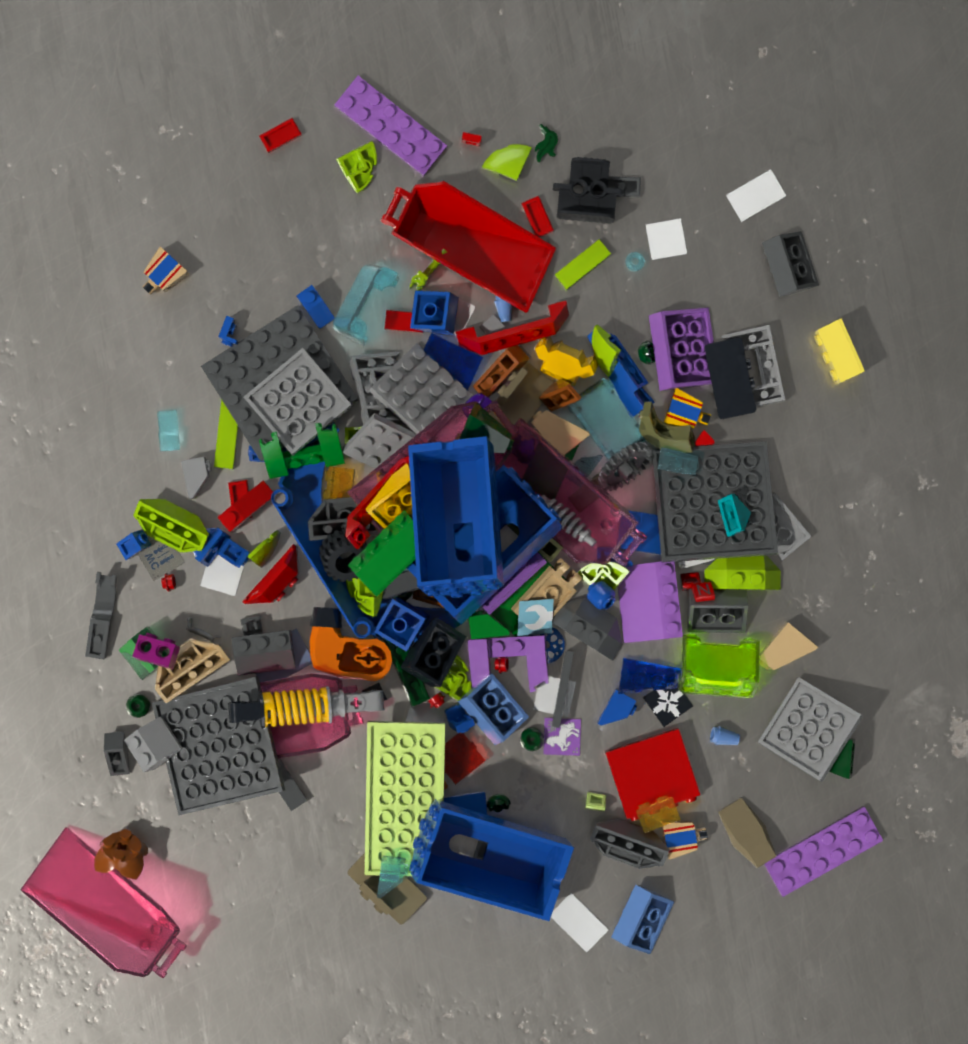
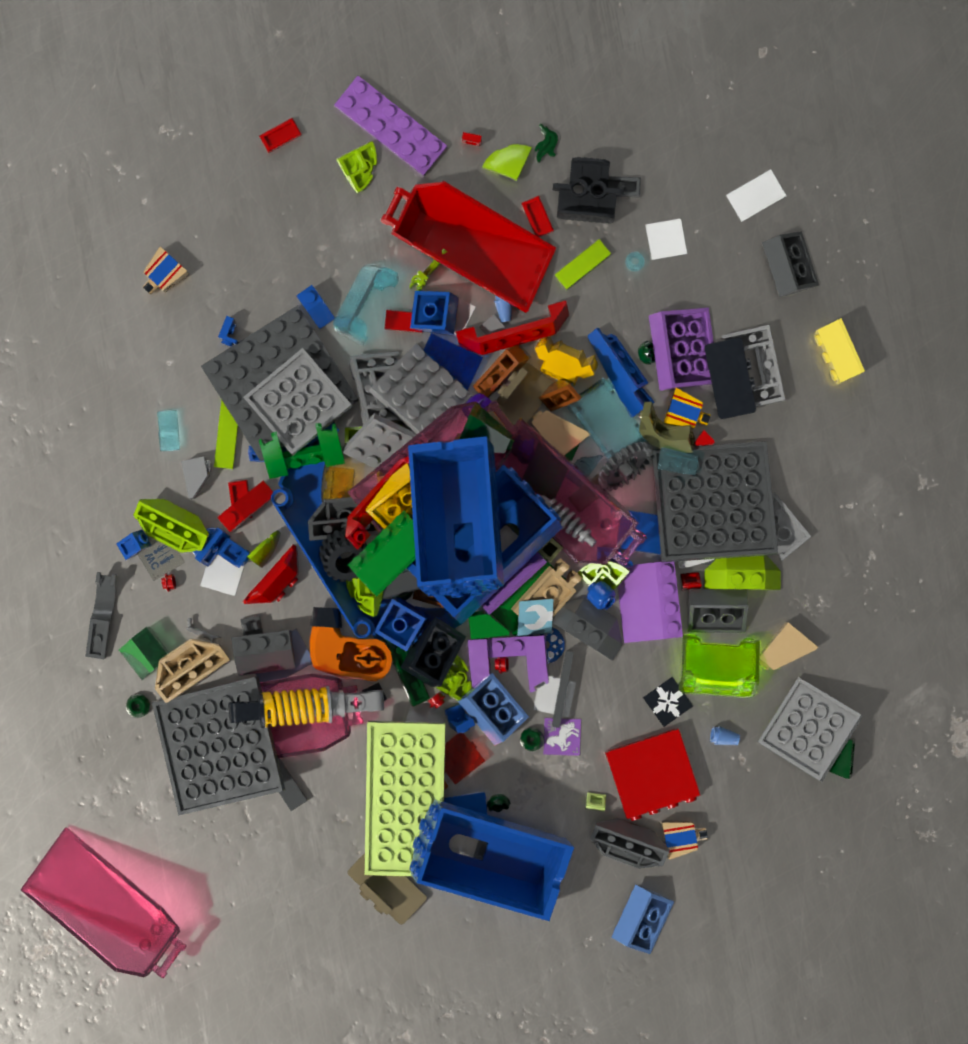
dark orange brick [94,829,148,880] -> none
dark grey slope [103,731,130,776] -> none
light grey slope [124,716,182,772] -> none
magenta brick [132,633,180,670] -> none
clear light blue slope [377,855,409,898] -> none
white sticker [551,893,608,952] -> none
lime brick [592,324,621,377] -> none
blue slope [597,689,637,726] -> none
clear blue wing [618,658,680,694] -> none
clear yellow bracket [636,795,681,834] -> none
red tile [691,582,715,602] -> none
teal slope [717,494,751,537] -> none
dark tan piece [718,798,776,868] -> none
medium lavender plate [764,806,883,897] -> none

